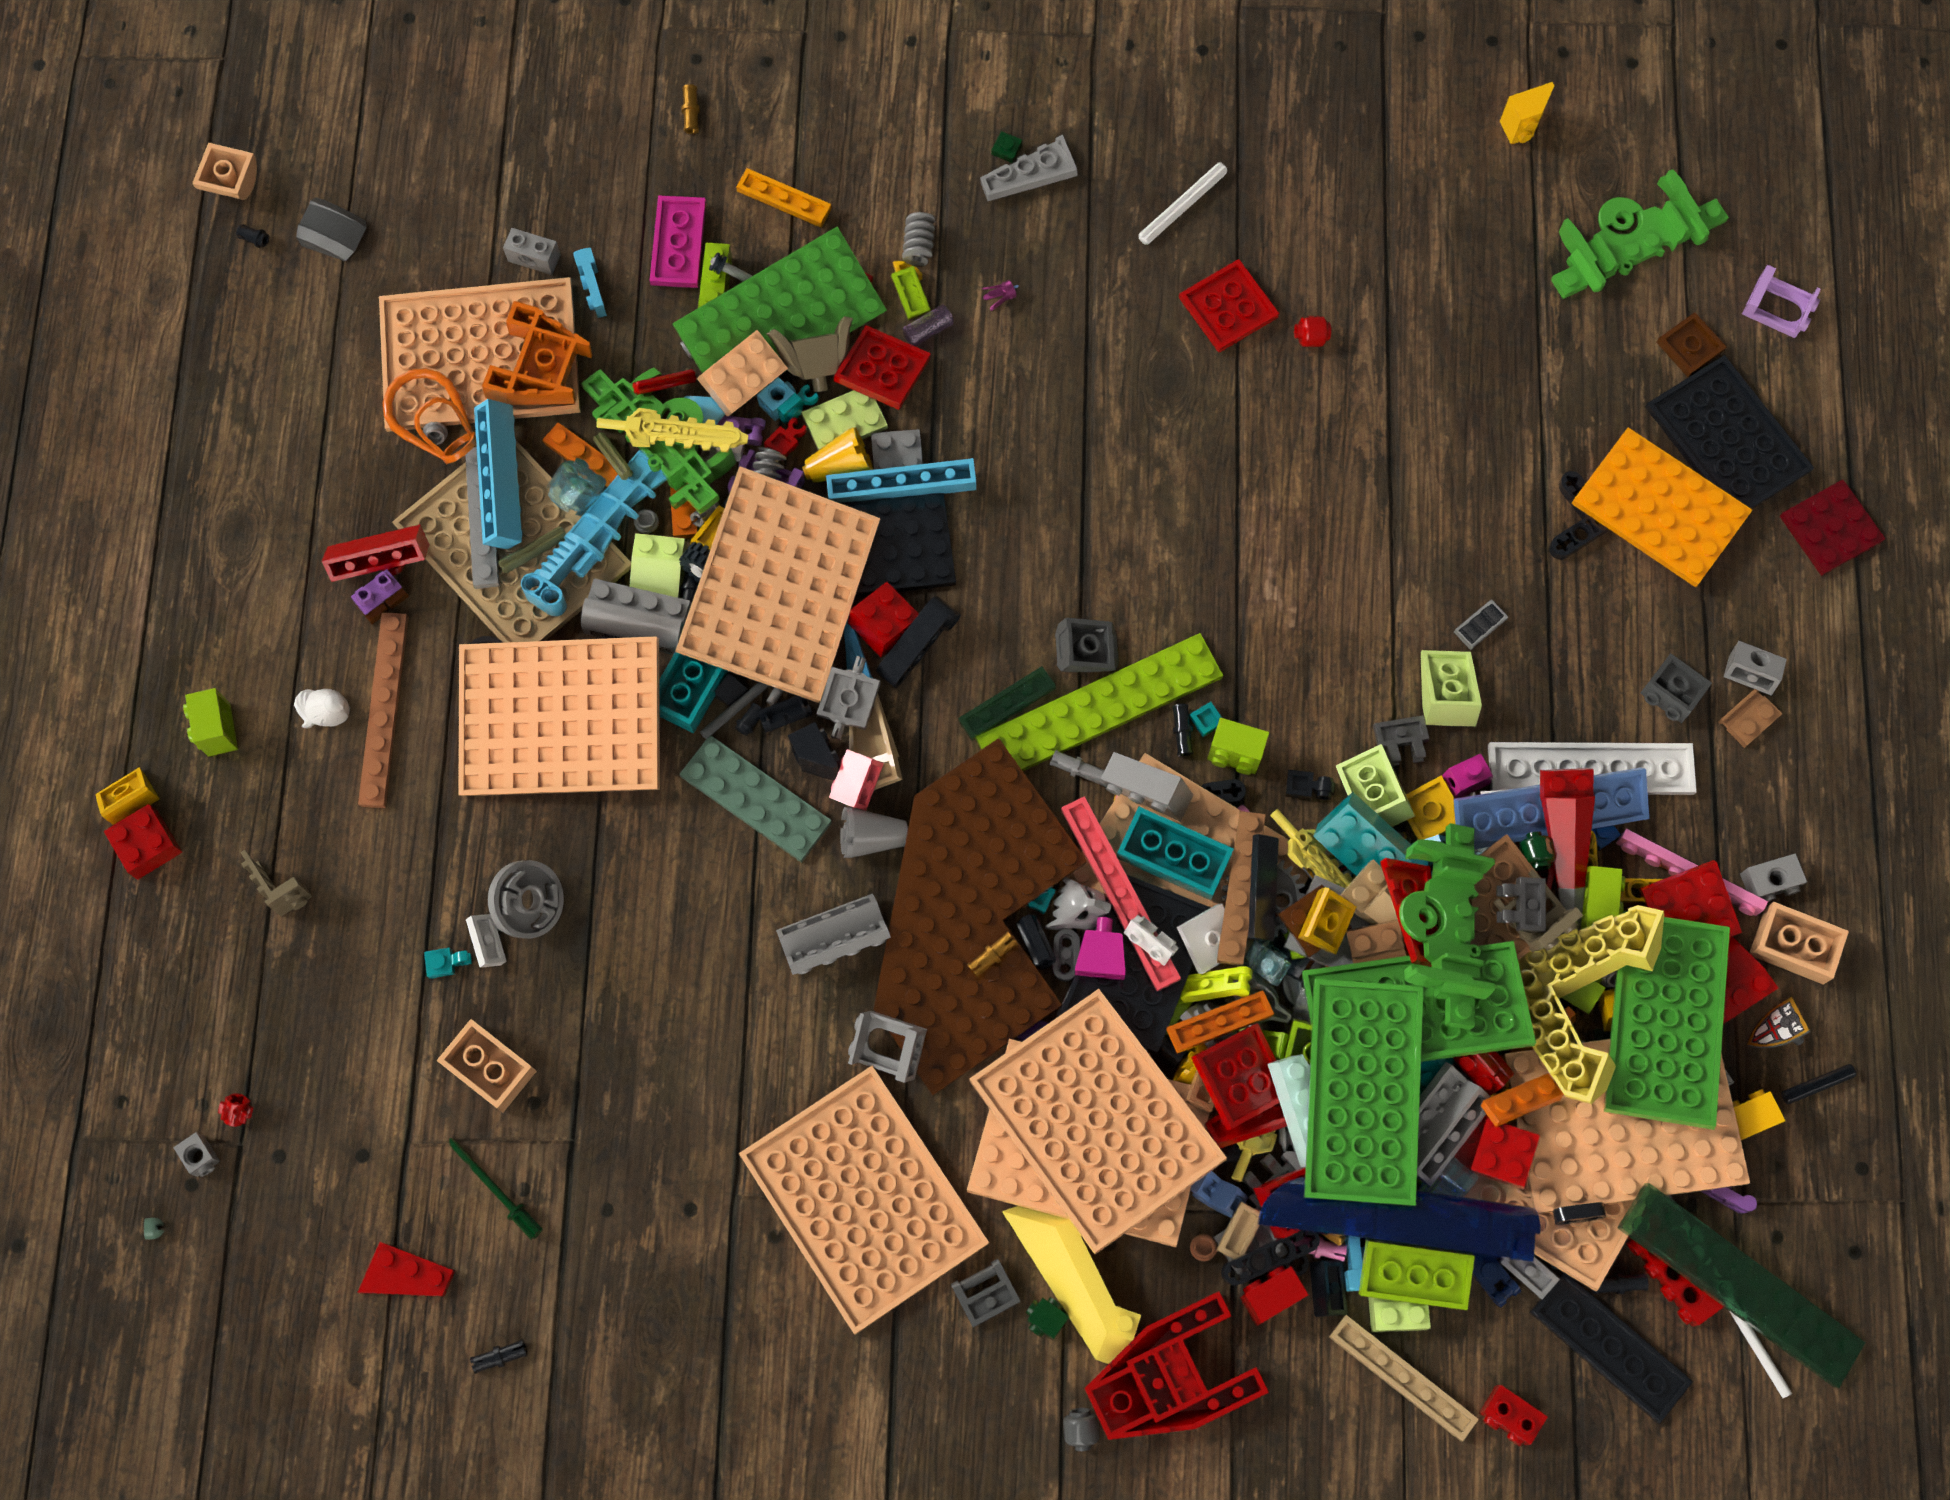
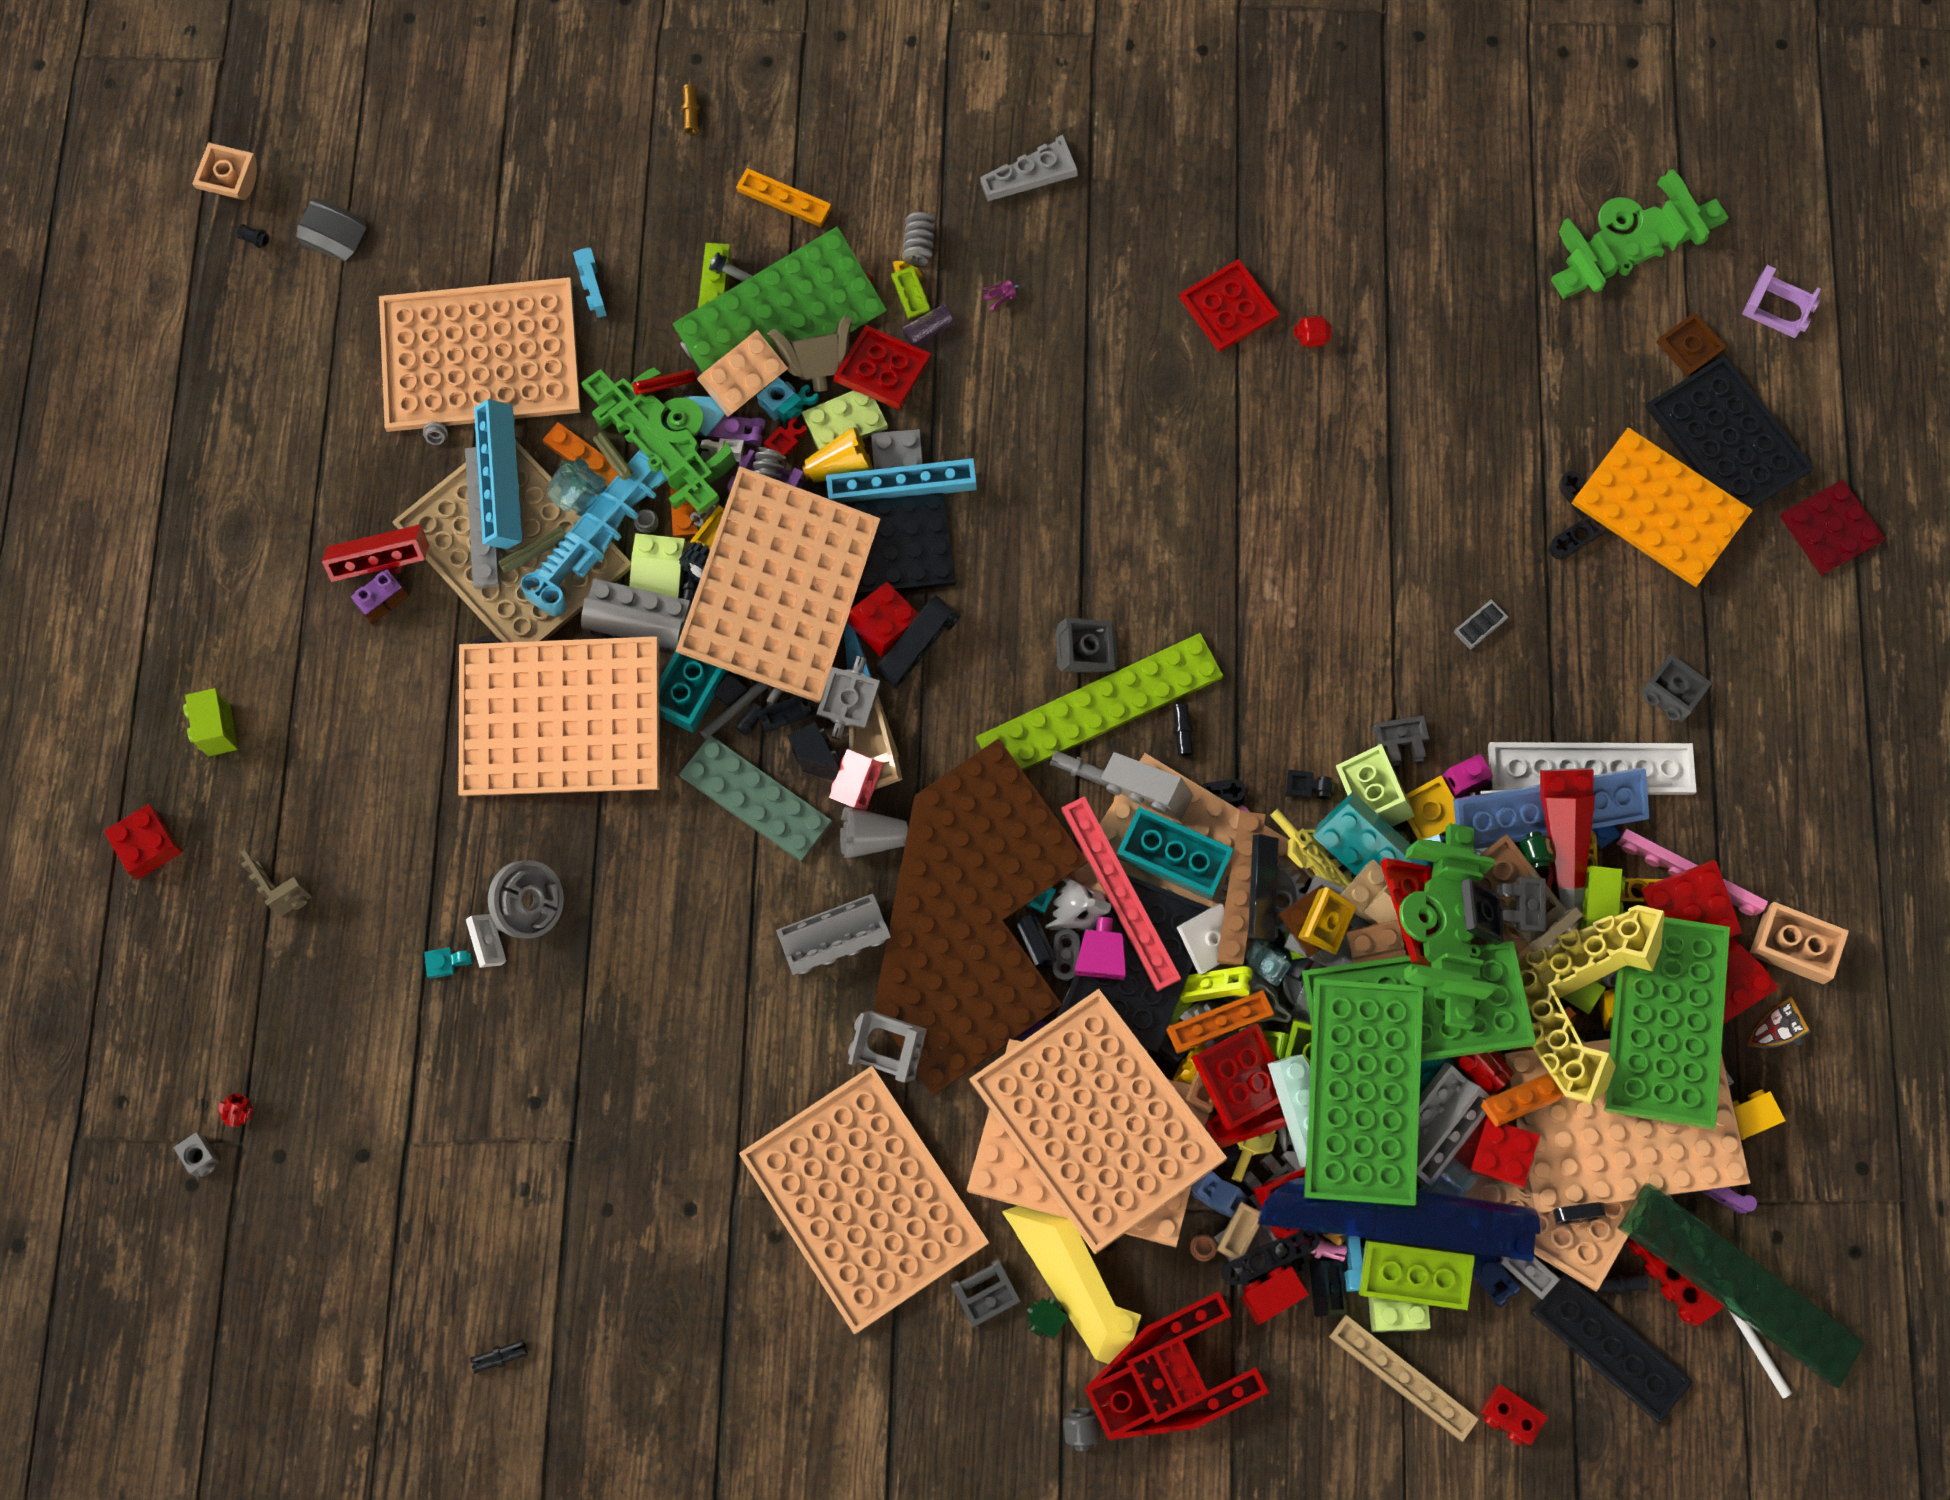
yellow slope [95,767,160,825] -> none
sand green hinge [144,1218,164,1240] -> none
white hair [294,689,350,728] -> none
red wing [357,1242,455,1297] -> none
nougat plate [358,613,409,808] -> none
orange animal [383,368,476,465] -> none
light nougat brick [437,1019,537,1113] -> none
dark green piece [449,1138,543,1240] -> none
orange wedge [482,301,592,405] -> none
light grey brick [503,228,561,275] -> none
light yellow bar [597,408,749,452] -> none
dark pink plate [650,196,706,288] -> none
clear green plate [958,666,1056,741] -> none
pearl gold pin [967,931,1018,977] -> none
dark green plate [991,131,1022,163] -> none
white hinge [1124,915,1179,966] -> none
white axle [1139,162,1227,245] -> none
teal plate [1189,702,1222,737] -> none
lime brick [1207,718,1269,775] -> none
yellowish green slope [1421,650,1482,727] -> none
yellow slope [1500,82,1554,145] -> none
medium nougat plate [1718,689,1782,748] -> none
light grey brick [1724,641,1787,696] -> none
light grey brick [1740,853,1807,902] -> none
black axle [1781,1064,1857,1105] -> none
none -> black plate [1461,879,1504,945]

